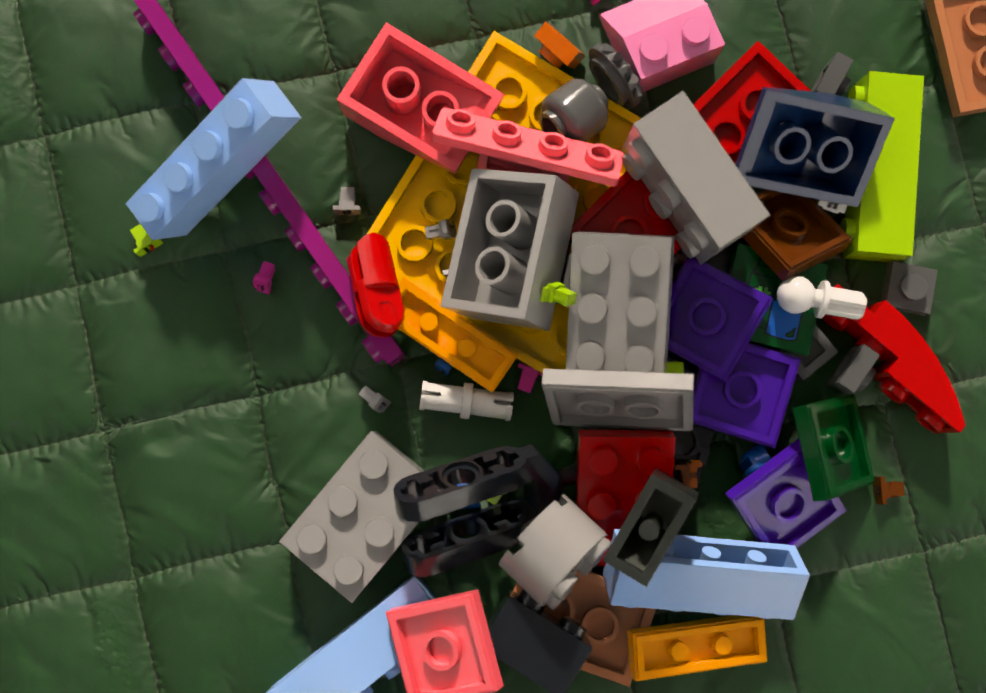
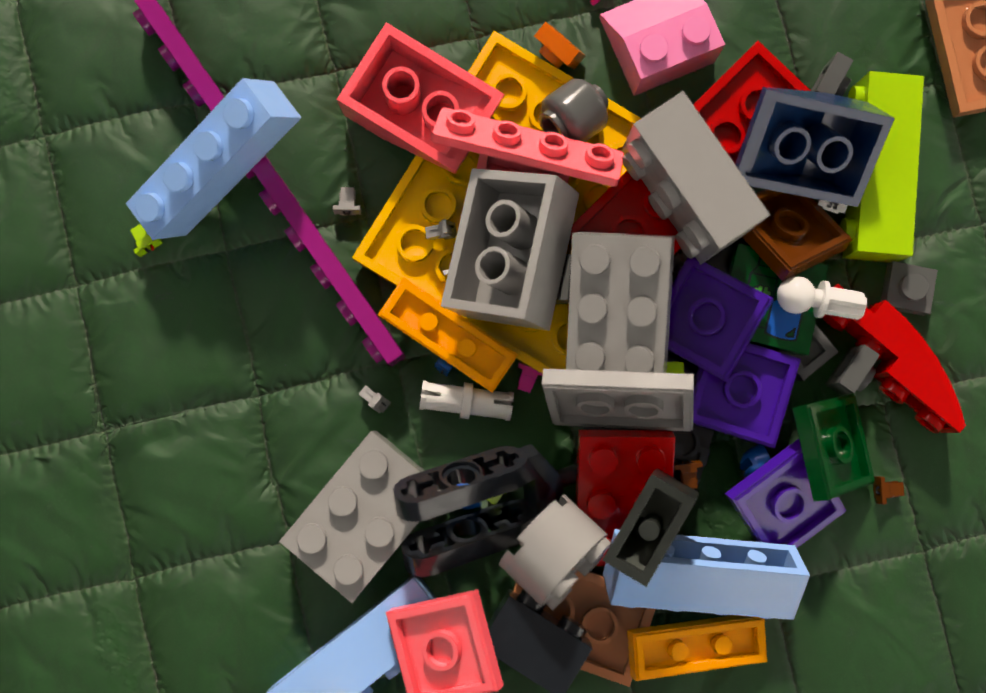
dark pink piece [253,261,275,295] -> none
red arm [346,232,405,338] -> none
lime piece [540,282,577,307] -> none
dark grey gear [589,43,643,109] -> none

